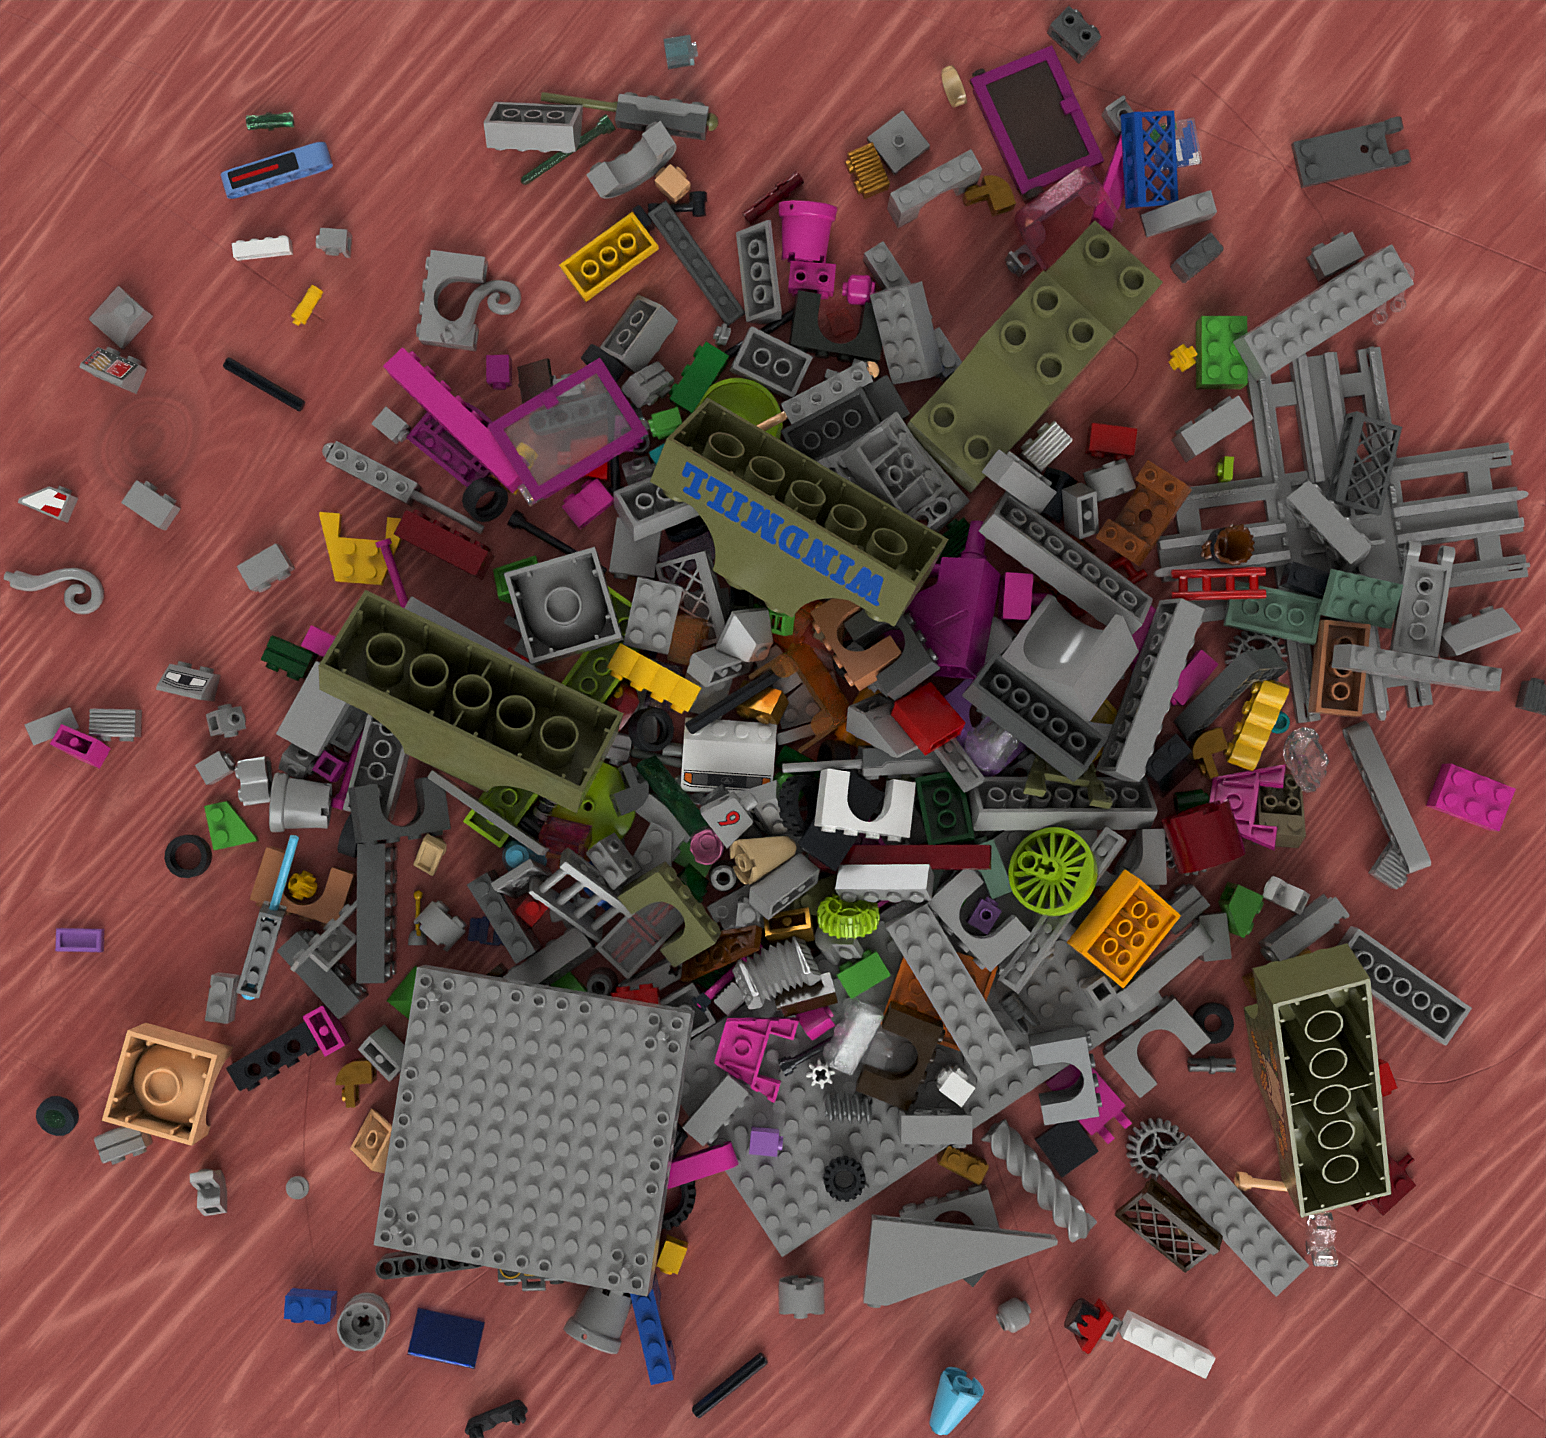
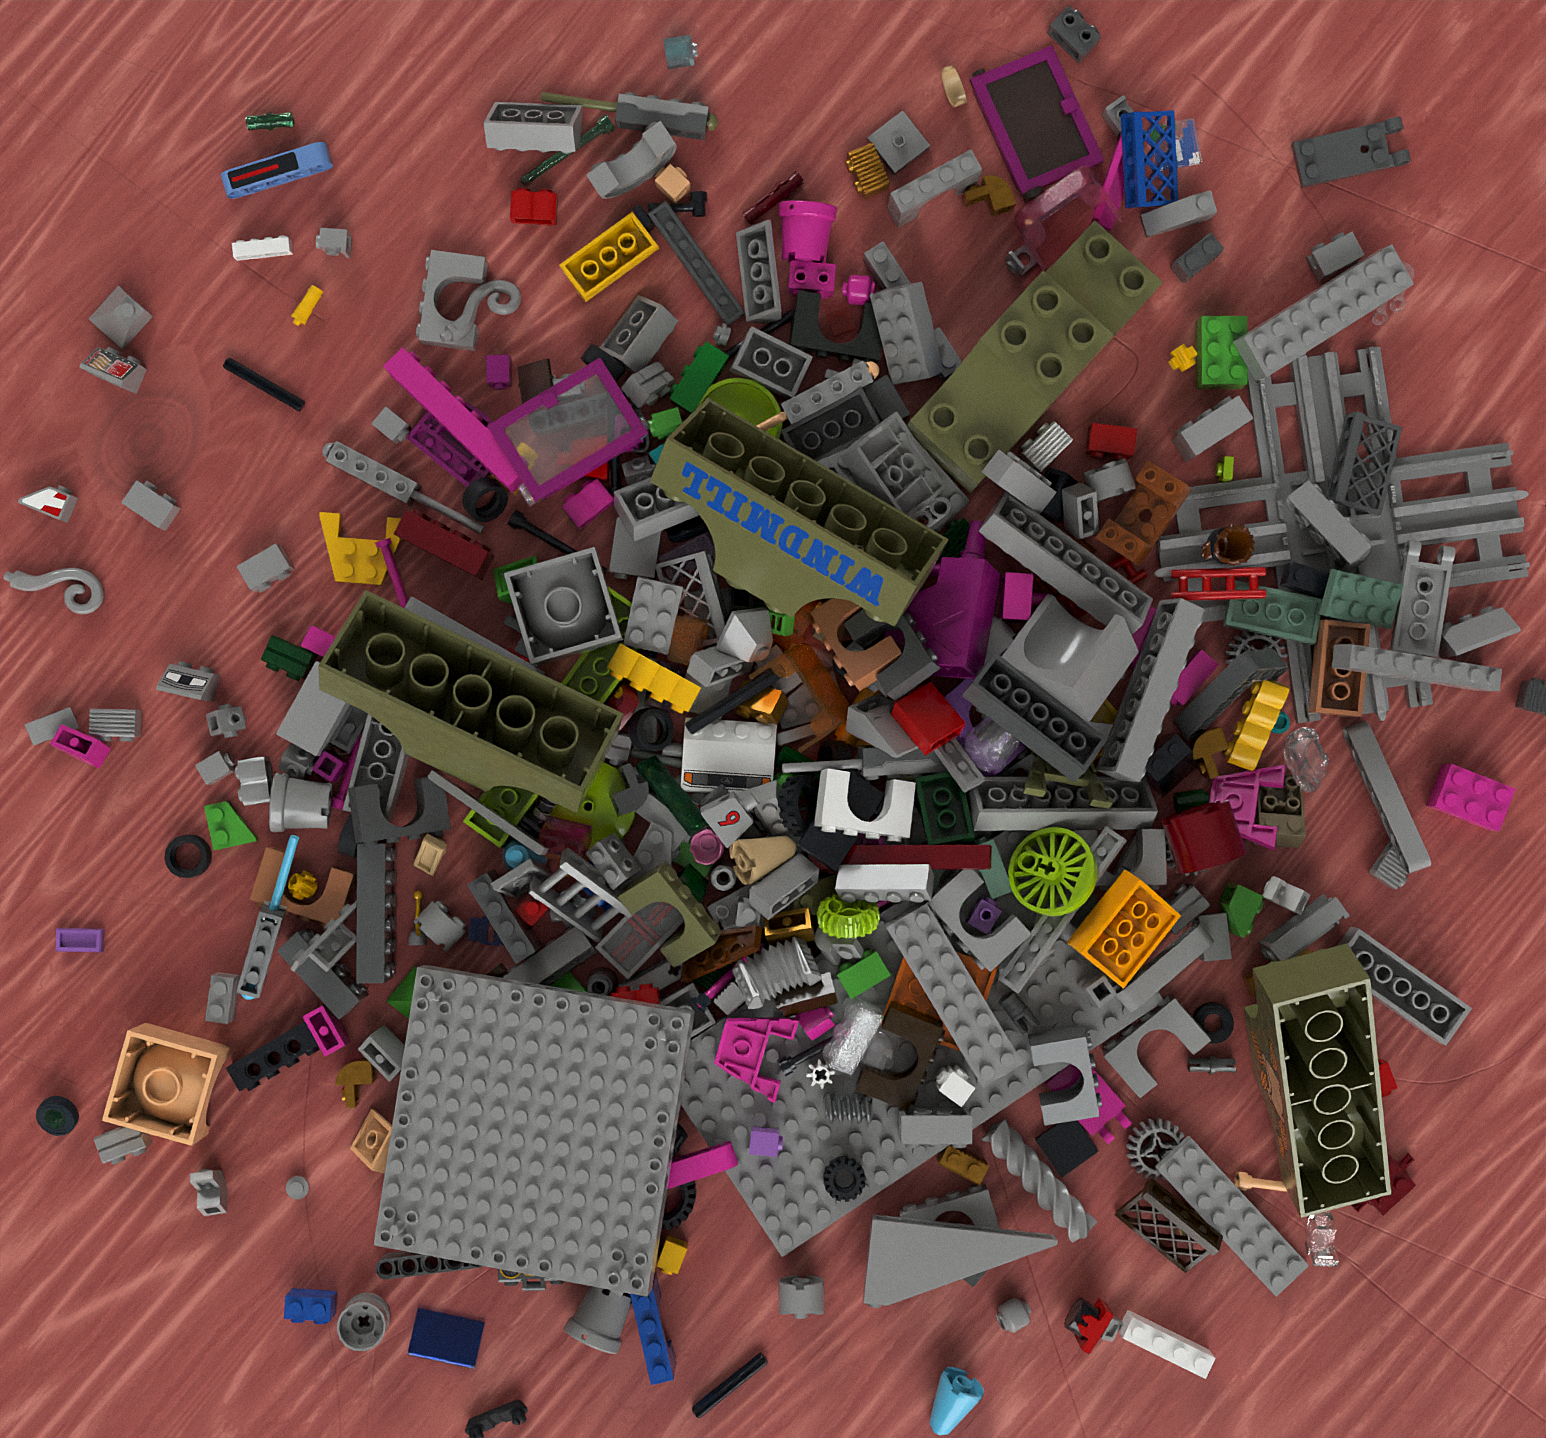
light grey brick [682,1072,749,1146] -> none
none -> red brick [510,188,558,226]

